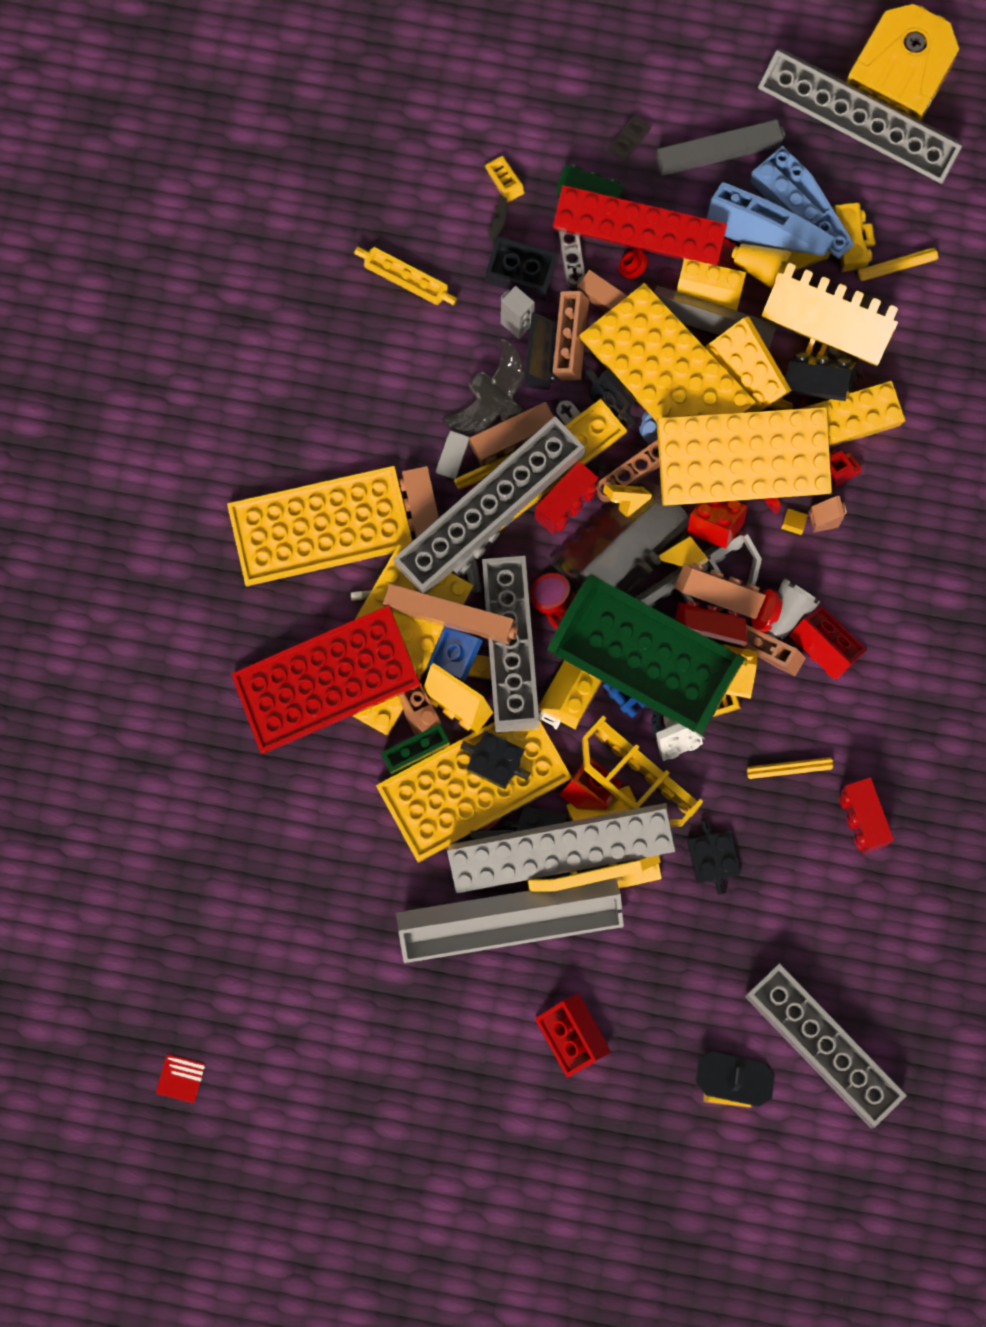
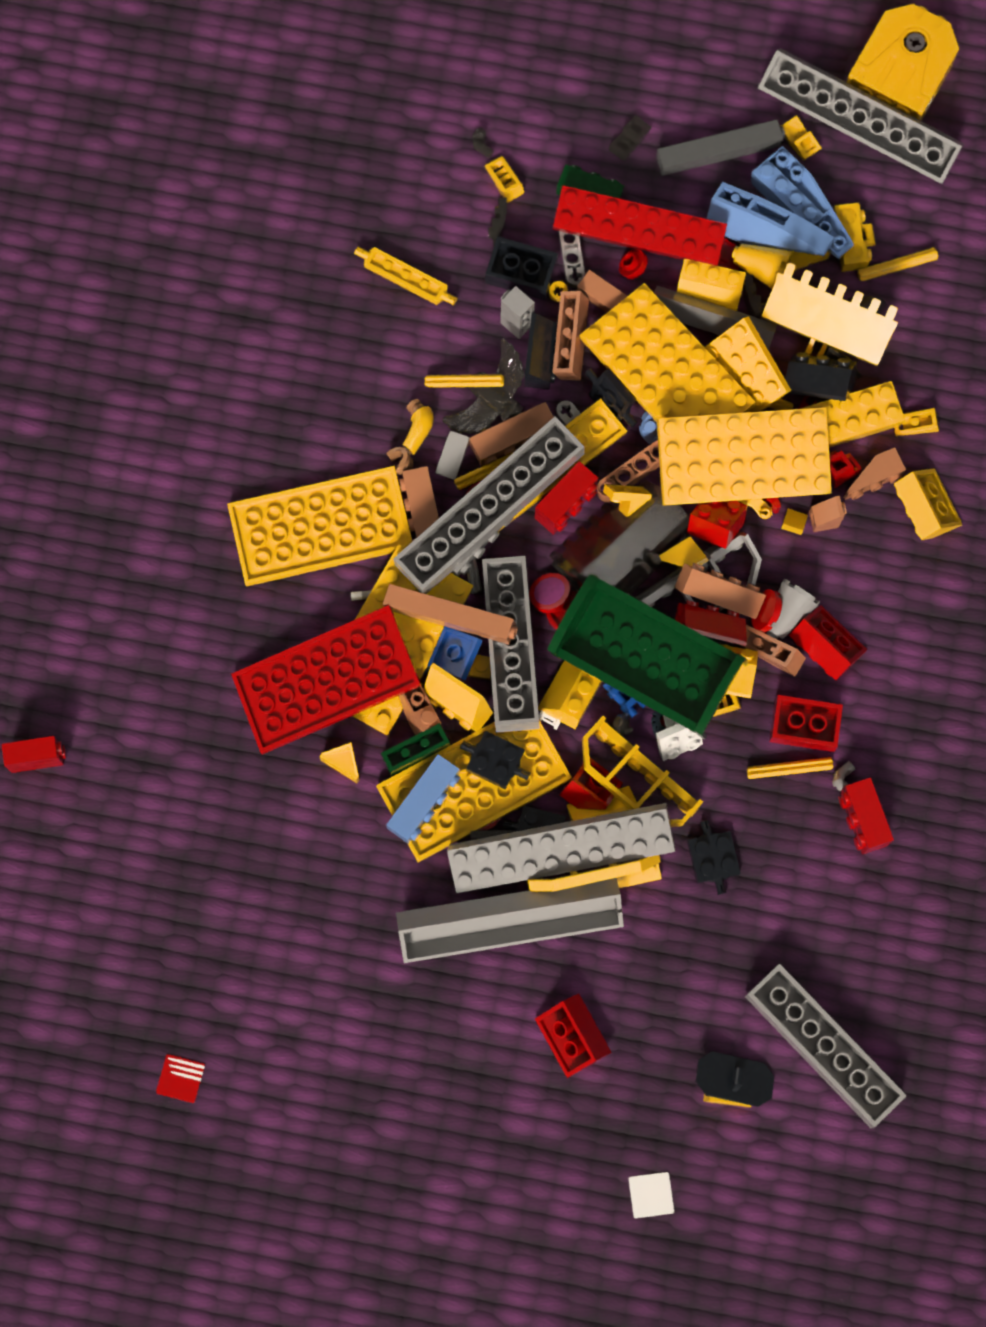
none -> red brick [1,736,67,773]
none -> yellow slope [320,743,359,783]
none -> piece [386,399,434,475]
none -> medium blue brick [386,754,461,844]
none -> yellow axle [425,374,505,387]
none -> clear smoke arm [472,128,494,158]
none -> yellow bush [549,281,568,302]
none -> clear smoke hat [613,712,633,738]
none -> white sticker [629,1172,674,1218]
none -> yellow arm [736,499,772,519]
none -> clear smoke slope [743,275,765,318]
none -> red brick [769,695,843,752]
none -> yellow slope [782,116,821,160]
none -> light grey arm [832,761,855,791]
none -> nougat slope [844,447,906,500]
none -> yellow slope [894,408,939,436]
none -> yellow slope [894,468,963,540]

